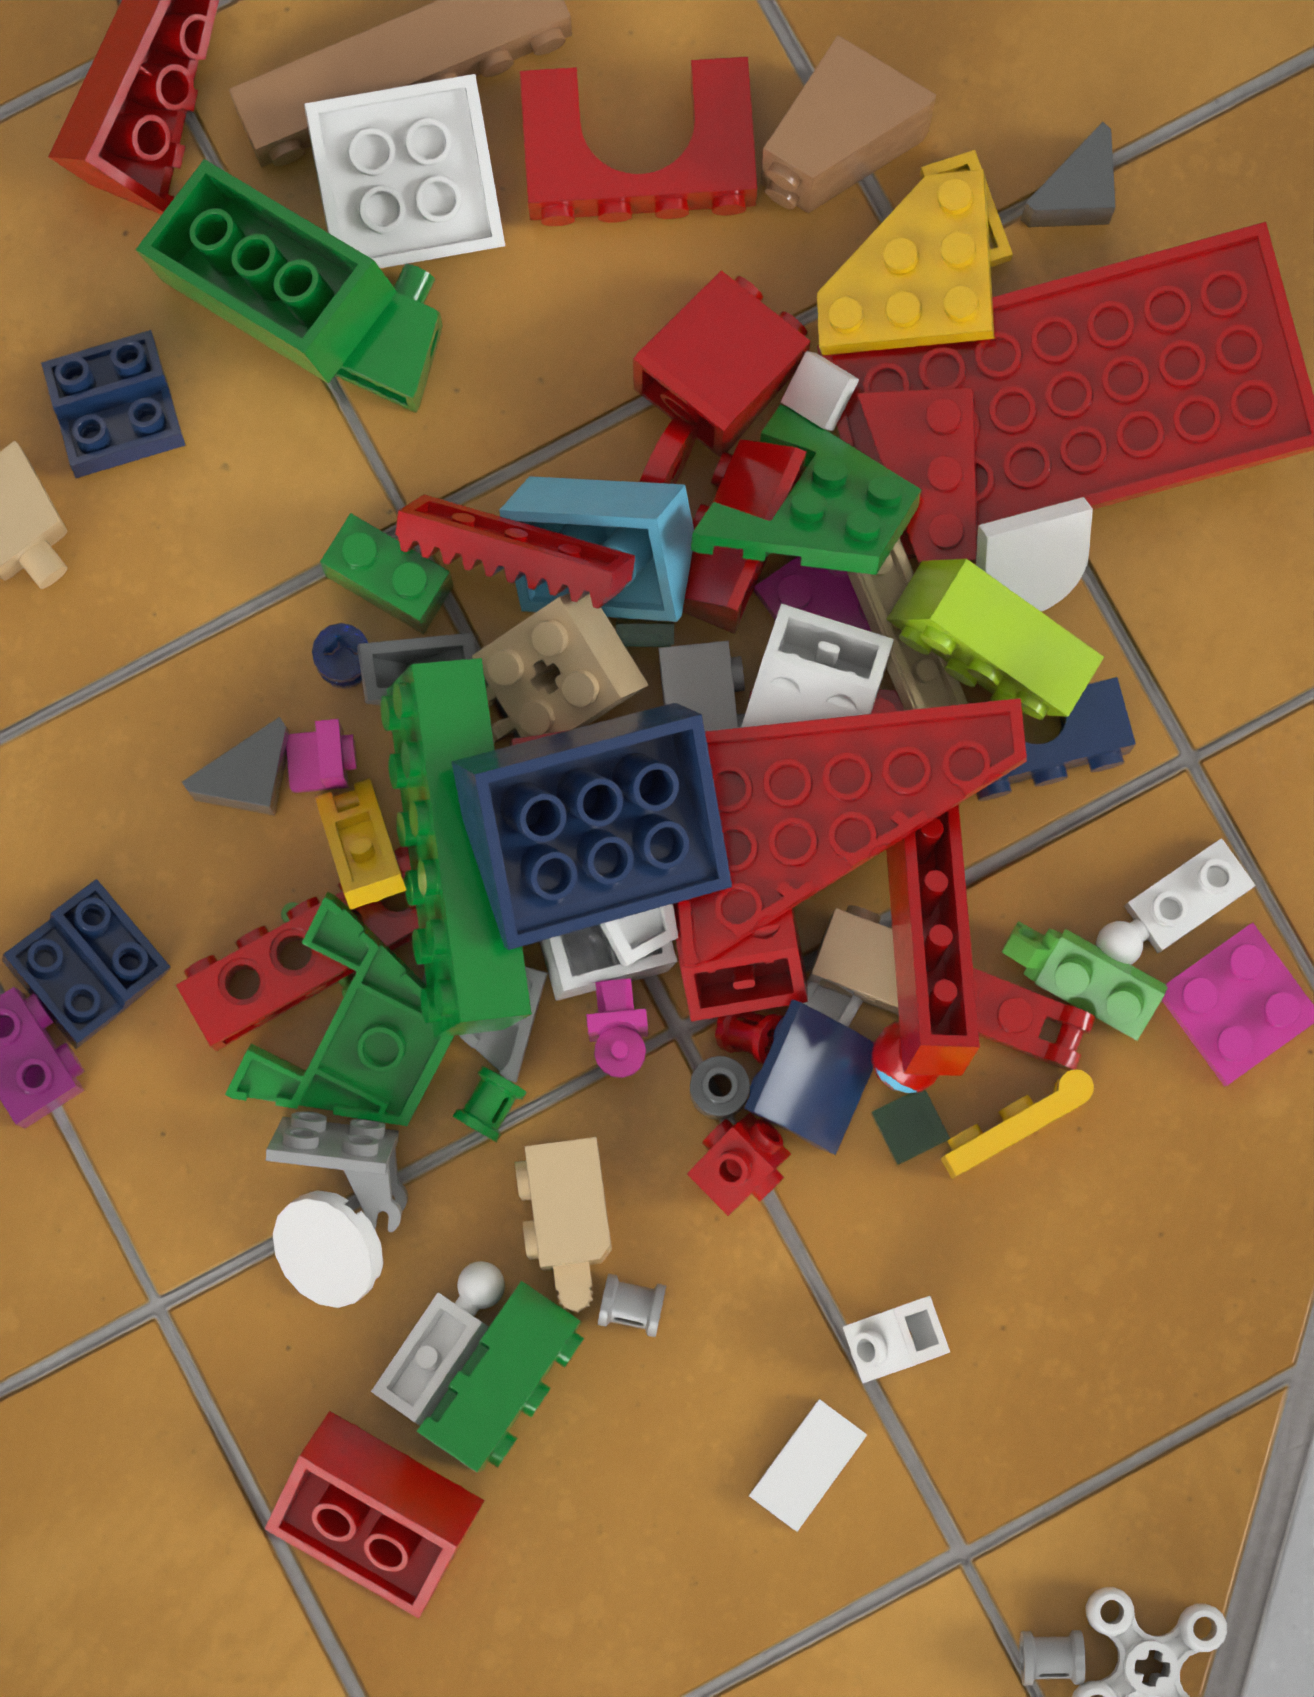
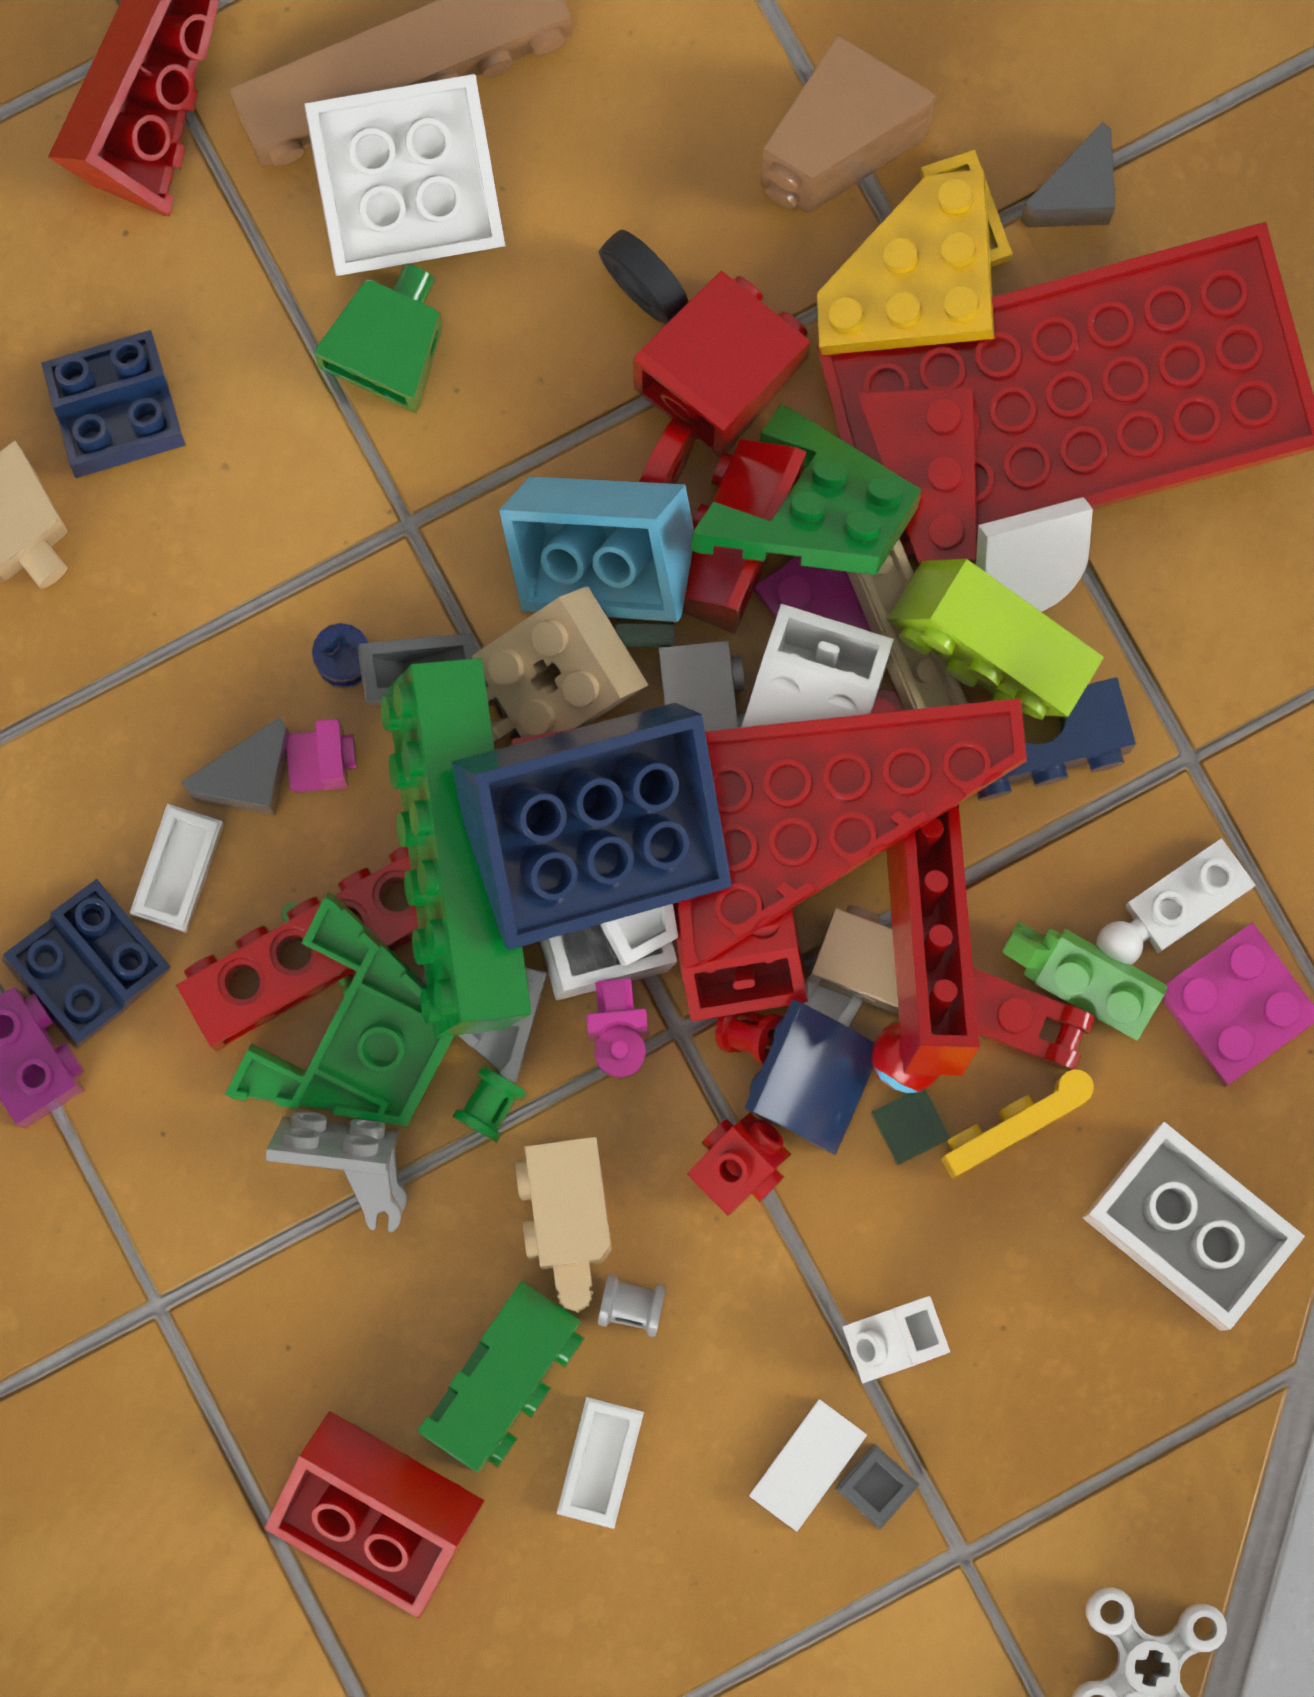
green brick [135,159,397,384] -> none
white tile [273,1190,383,1308] -> none
yellow plate [315,778,407,910] -> none
green brick [320,513,454,634] -> none
white plate [371,1261,505,1426] -> none
red gear [395,494,635,609] -> none
red arch [520,56,757,226] -> none
dark grey brick [690,1056,750,1120] -> none
white tile [781,351,859,431] -> none
light grey bush [1019,1630,1085,1685] -> none
none -> white tile [130,803,224,933]
none -> white tile [556,1397,644,1529]
none -> black tyre [598,229,689,324]
none -> dark grey tile [835,1444,920,1529]
none -> white brick [1082,1122,1305,1331]

